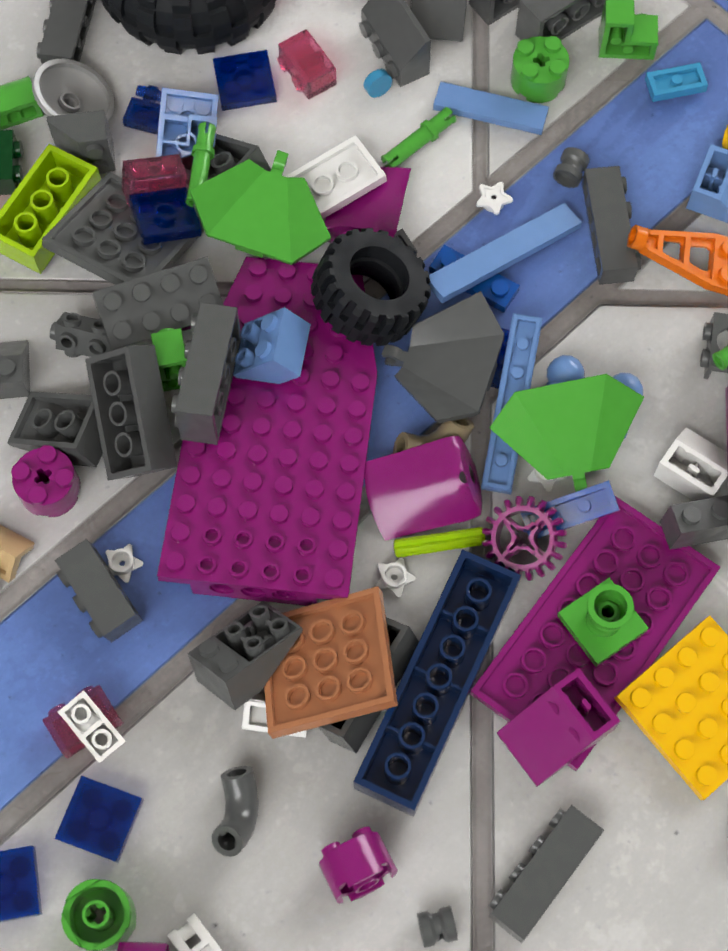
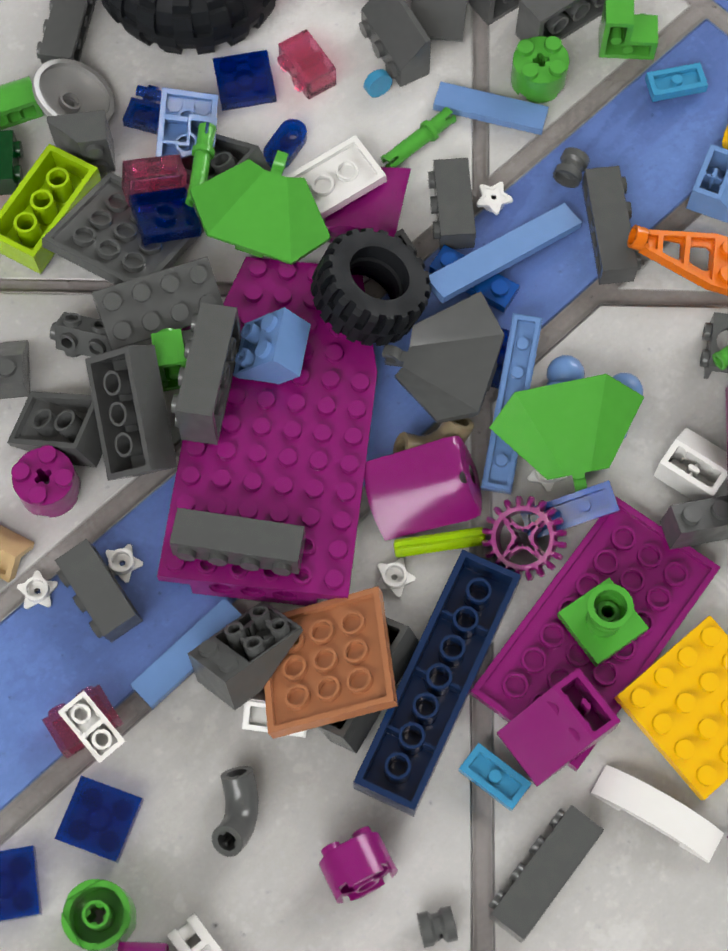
none -> white plate [17,570,58,609]
none -> medium blue tile [130,598,242,710]
none -> dark grey brick [169,508,306,576]
none -> clear blue plate [263,119,307,169]
none -> dark grey brick [428,158,476,250]
none -> dark azure plate [458,743,532,811]
none -> white slope [590,765,724,863]

